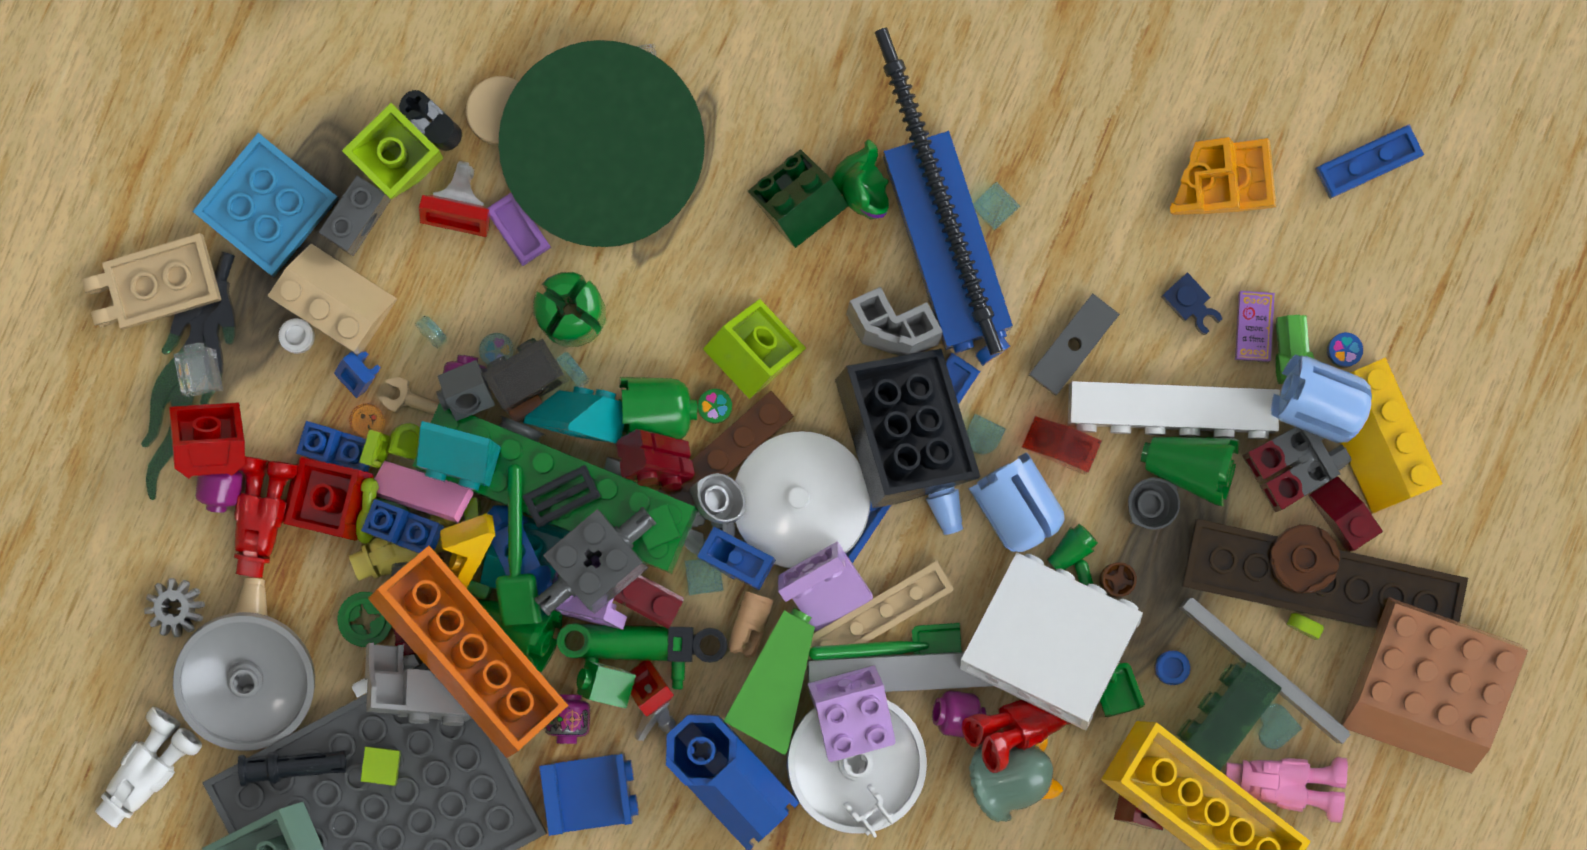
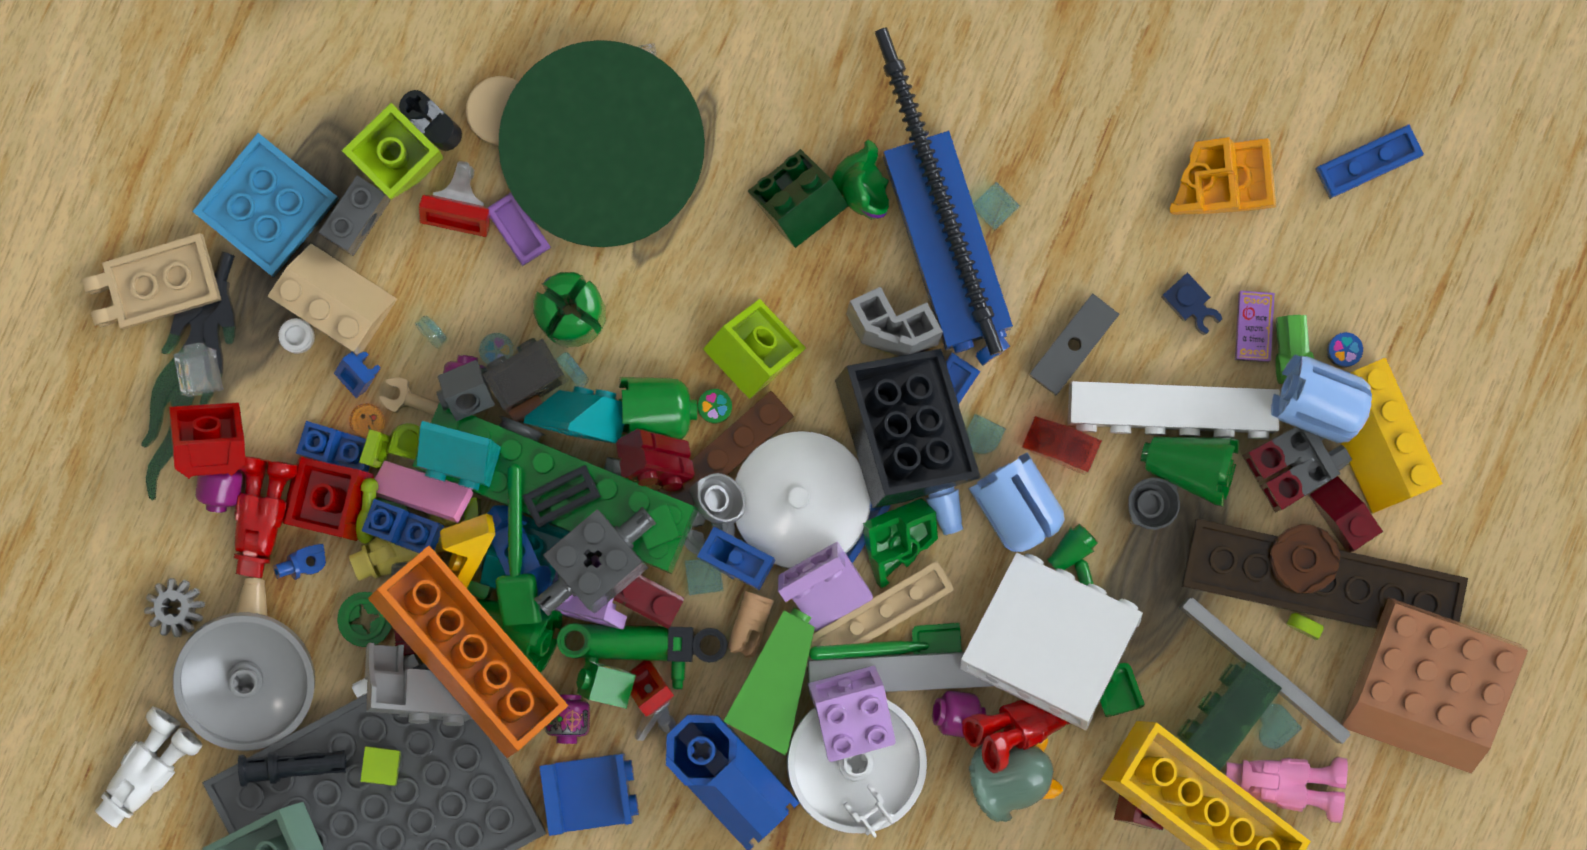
reddish brown wheel [1099,562,1137,597] -> none
blue tile [1154,651,1190,685] -> none
none -> blue piece [273,544,326,580]
none -> green slope [863,498,938,588]

